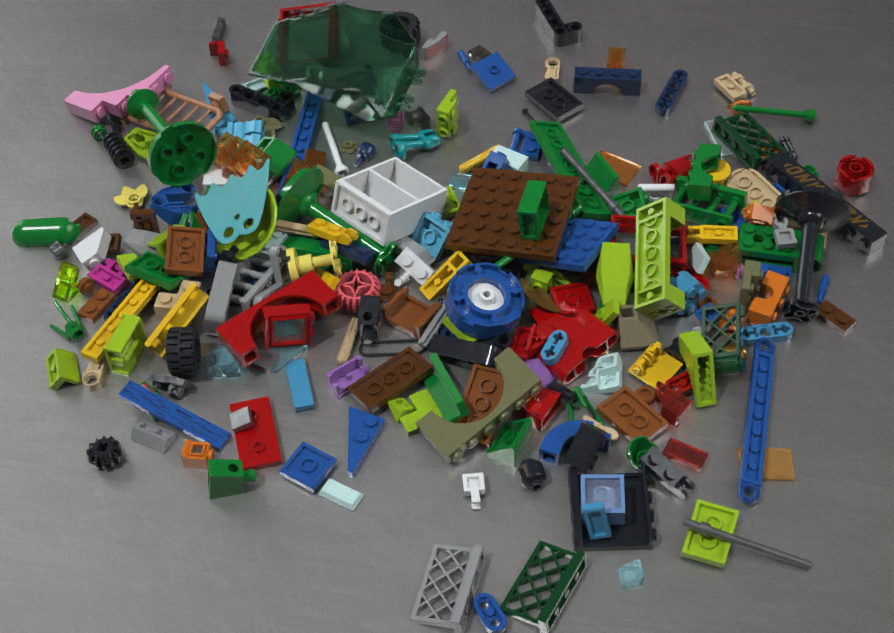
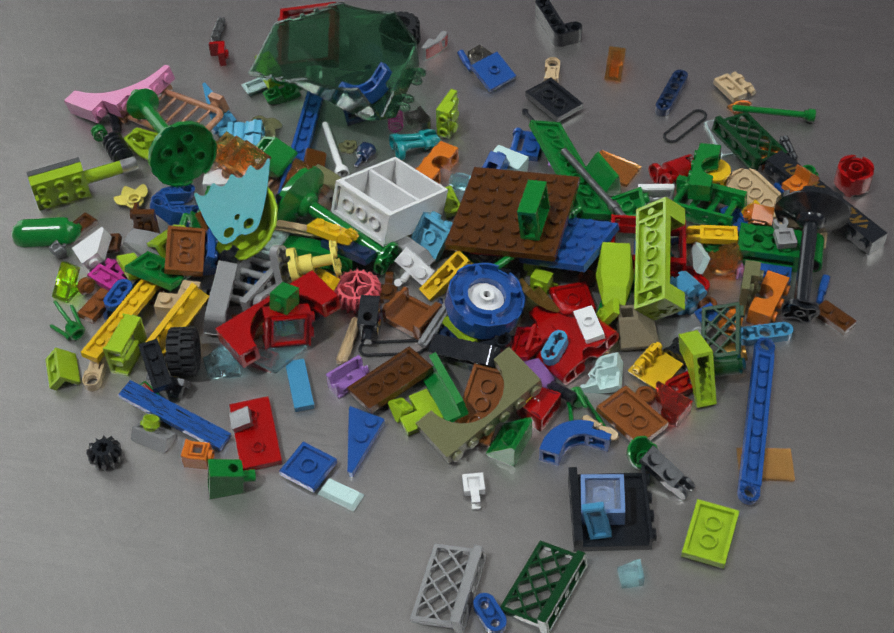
black beam [229,84,296,123] -> none
yellow axle [459,144,500,174] -> none
black head [517,458,547,491] -> none
lime pin [542,266,571,285] -> none
black slope [564,421,607,473] -> none
dark blue arch [573,67,642,96] -> none
clear red tile [662,437,709,473] -> none
flat silver bar [682,518,812,570] -> none
none -> lime piece [26,156,139,211]
none -> blue plate [103,279,133,312]
none -> black plate [138,339,174,394]
none -> lime plate [140,414,160,432]
none -> green brick [270,282,299,315]
none -> blue arch [334,62,393,108]
none -> orange arch [415,141,459,184]
none -> white plate [573,305,605,344]
none -> black piece [663,109,707,143]
none -> orange slope [781,164,820,193]

